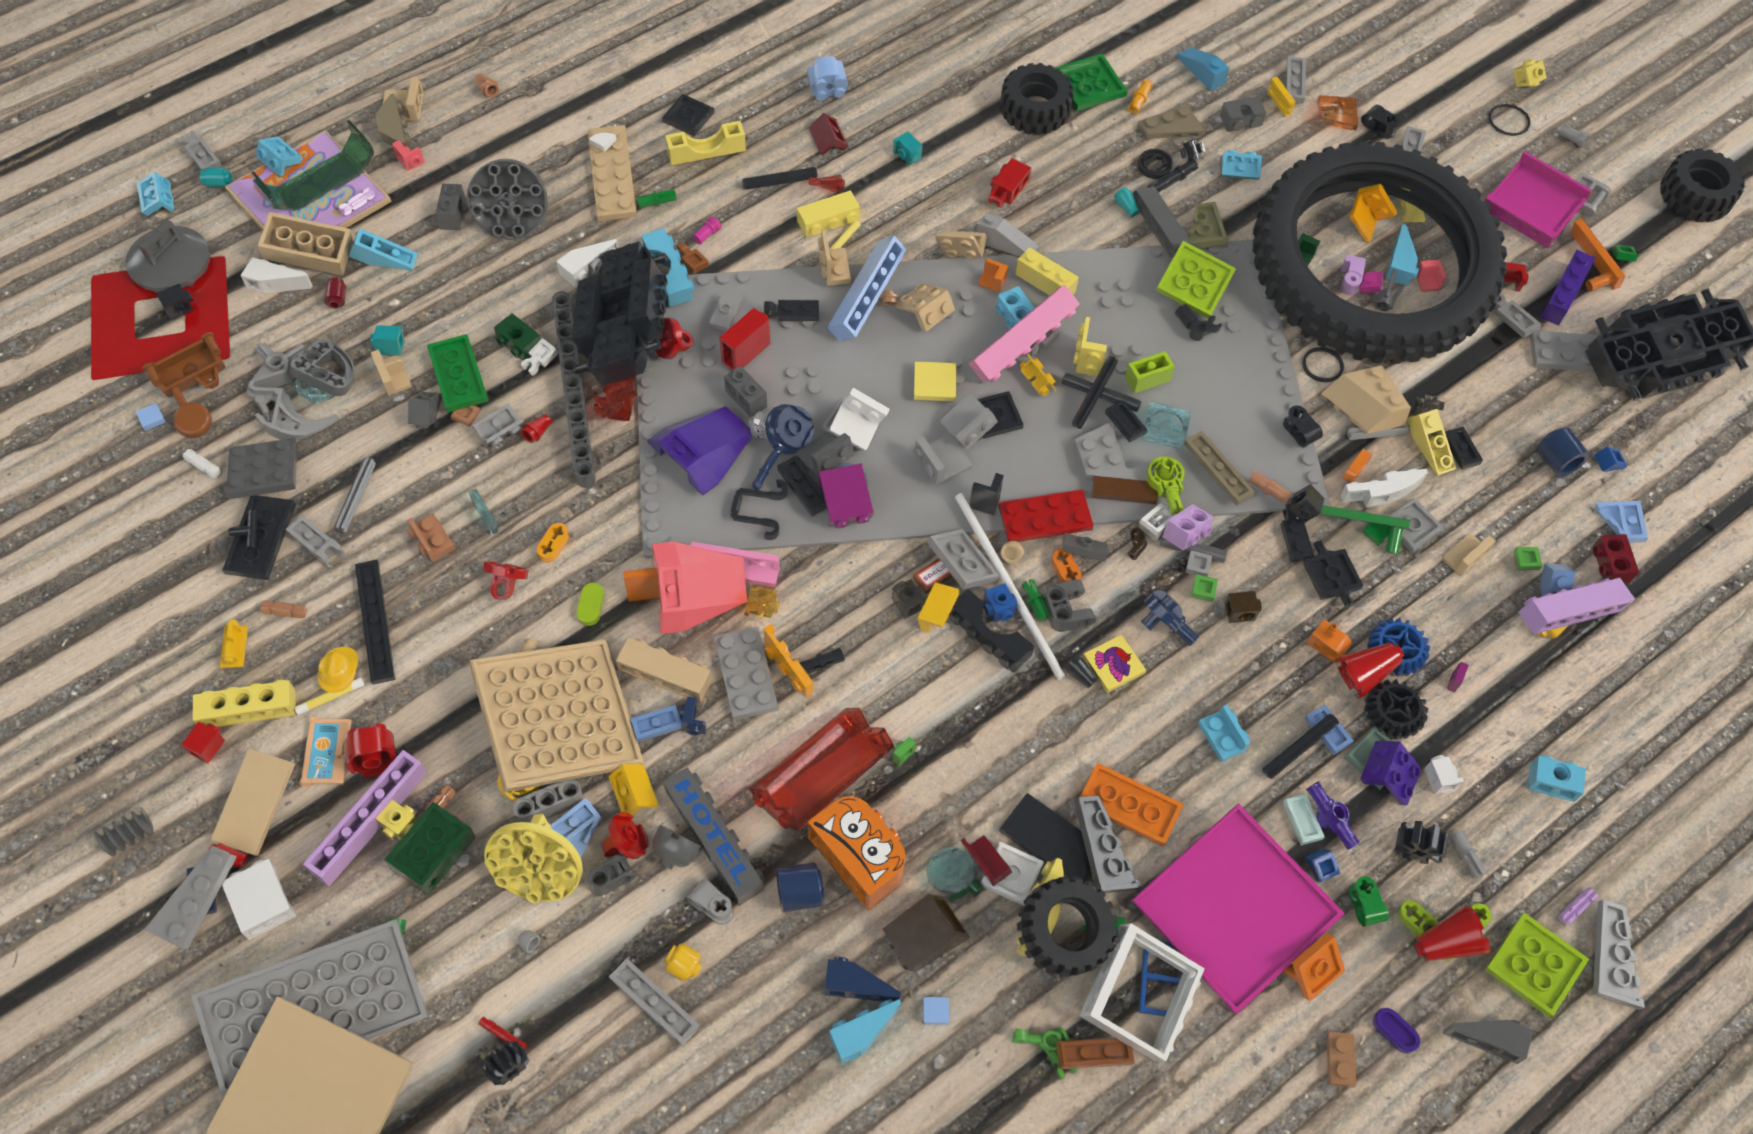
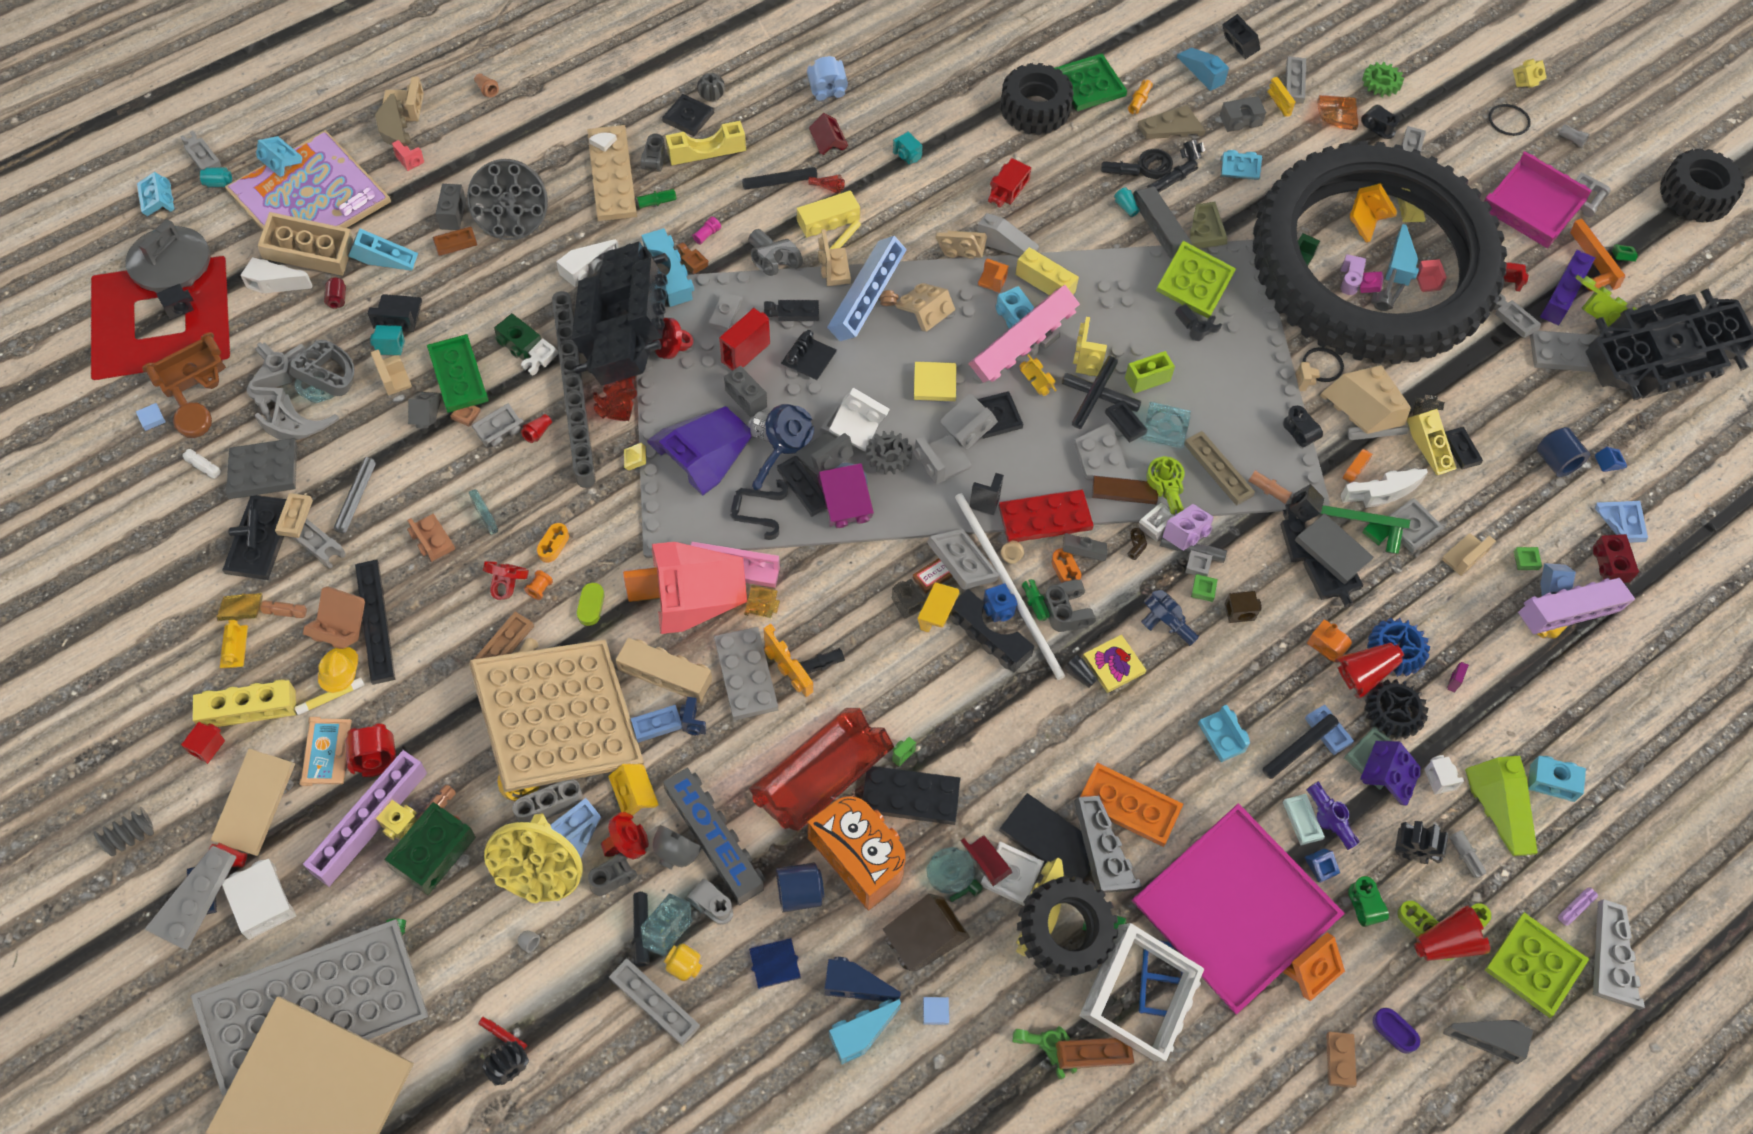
clear green windscreen [251,120,374,211] -> none
none -> clear yellow piece [217,593,263,621]
none -> tan plate [275,493,313,538]
none -> nougat bracket [303,586,365,649]
none -> black bracket [367,294,422,332]
none -> dark orange plate [433,227,477,256]
none -> medium nougat plate [473,612,534,660]
none -> orange bush [524,570,553,600]
none -> light yellow tile [624,443,646,471]
none -> black axle [631,891,651,967]
none -> dark grey piece [641,133,666,171]
none -> clear light blue brick [641,893,692,956]
none -> dark grey piece [697,73,725,102]
none -> dark grey connector [748,229,803,276]
none -> clear blue piece [749,938,801,989]
none -> black hinge [781,330,837,380]
none -> black plate [862,765,961,825]
none -> dark grey gear [866,431,912,475]
none -> black axle [1101,161,1140,176]
none -> black brick [1222,14,1261,60]
none -> tan tile [1295,362,1320,391]
none -> dark grey tile [1295,513,1374,585]
none -> bright green gear [1362,62,1404,97]
none -> lime wedge [1465,756,1538,857]
none -> lime bracket [1575,275,1637,326]

